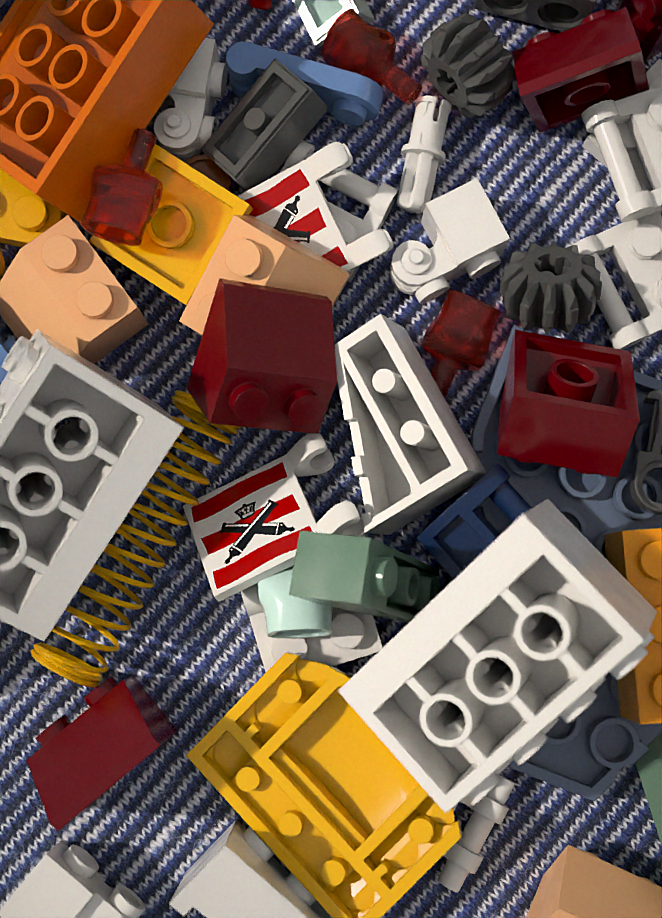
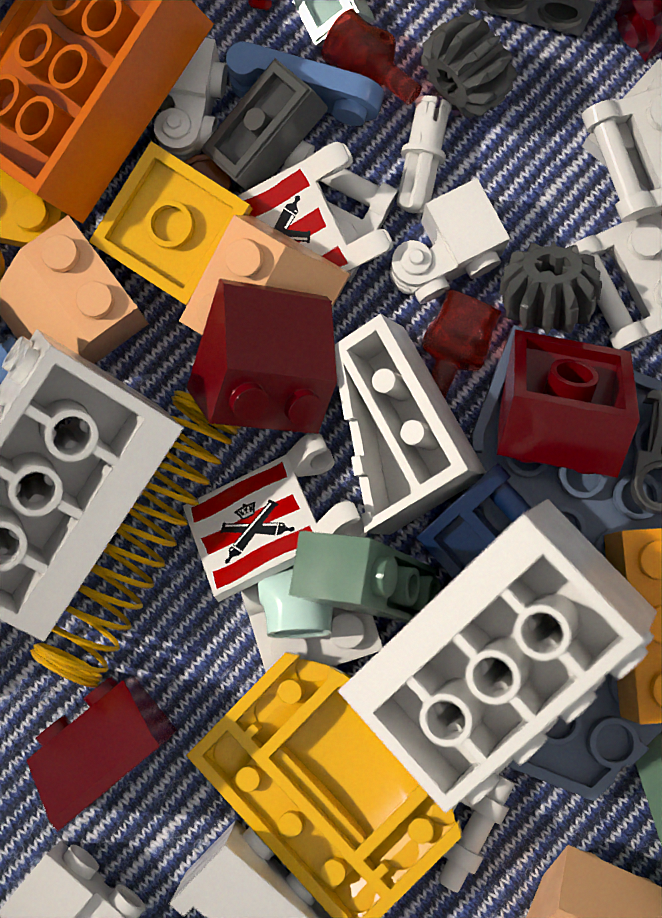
clear red piece [80,128,163,246] -> none
dark red slope [512,7,649,133] -> none

